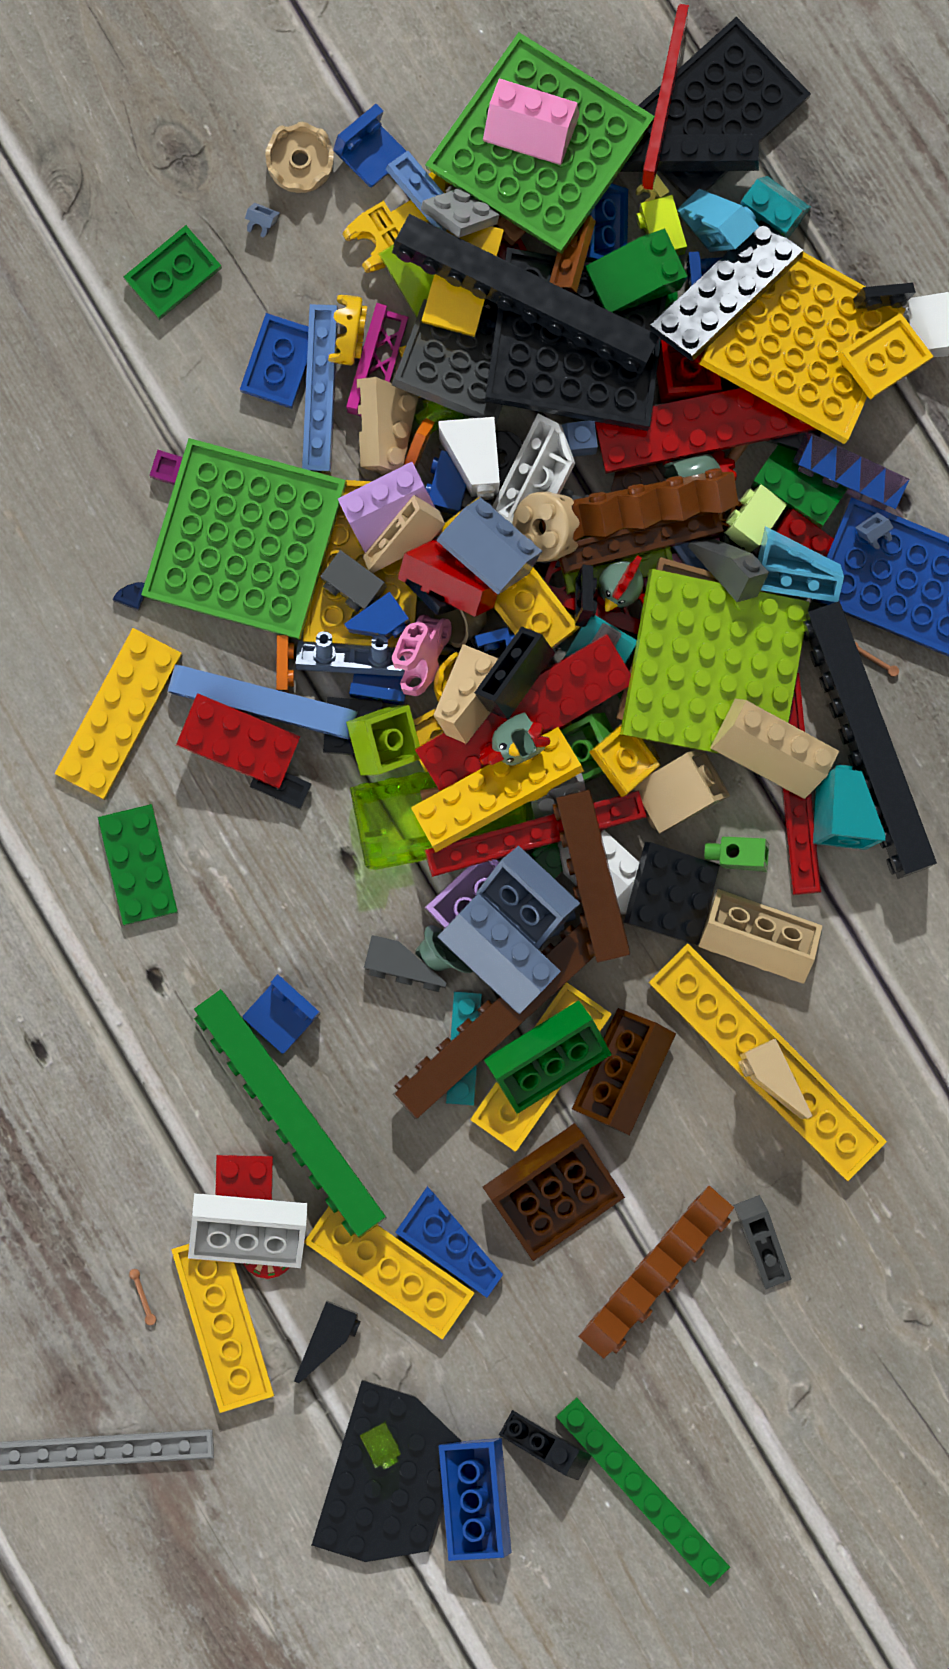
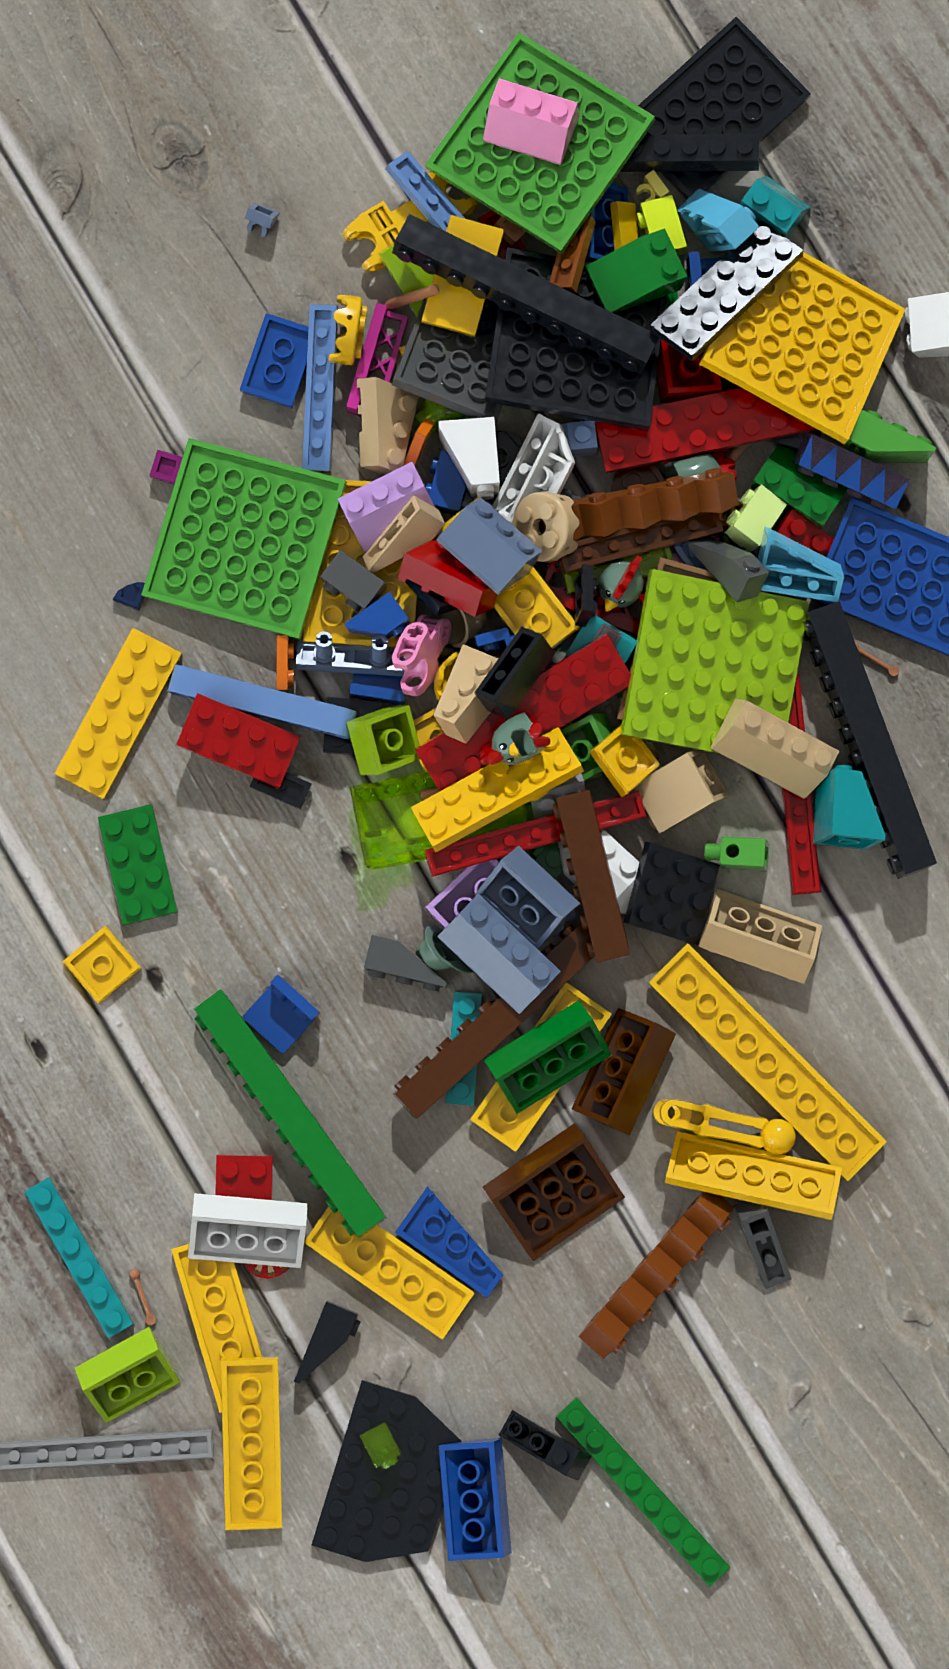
green plate [123,225,222,320] -> none
tan plate [265,122,334,193] -> none
blue bracket [333,104,406,188] -> none
light grey plate [421,188,499,238] -> none
red tile [642,4,689,190] -> none
tan slope [738,1039,812,1119] -> none
yellow plate [837,313,934,400] -> none
black plate [853,282,916,311] -> none
sand blue tile [855,512,893,549] -> none
none -> teal plate [24,1177,134,1338]
none -> yellow tile [62,926,142,1004]
none -> lime slope [74,1327,181,1423]
none -> yellow plate [221,1357,282,1530]
none -> nougat bar [384,284,439,311]
none -> yellow tile [610,201,639,250]
none -> yellow piece [652,1099,796,1155]
none -> yellow plate [665,1131,842,1220]
none -> bright green slope [841,410,937,463]

